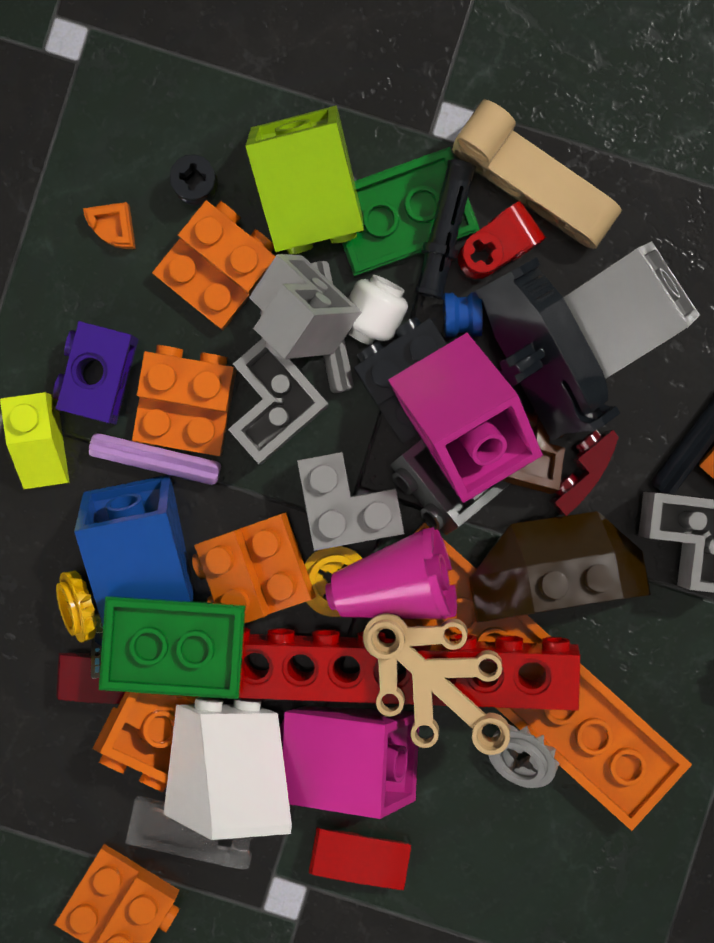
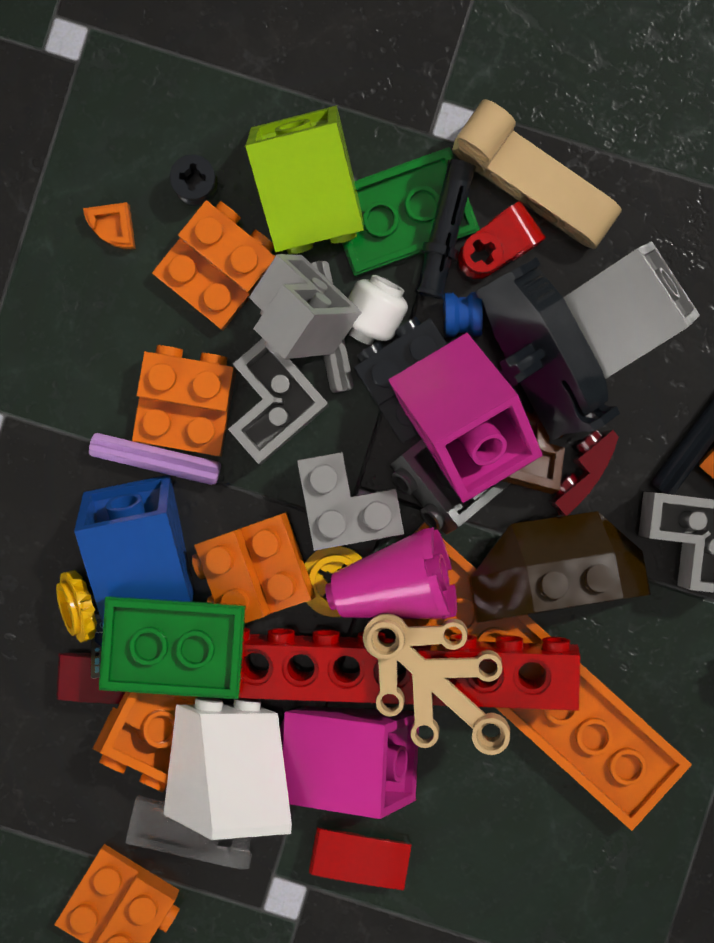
neon yellow slope [0,392,70,489] -> none
dark purple brick [53,321,139,424] -> none
light grey gear [488,724,560,788] -> none

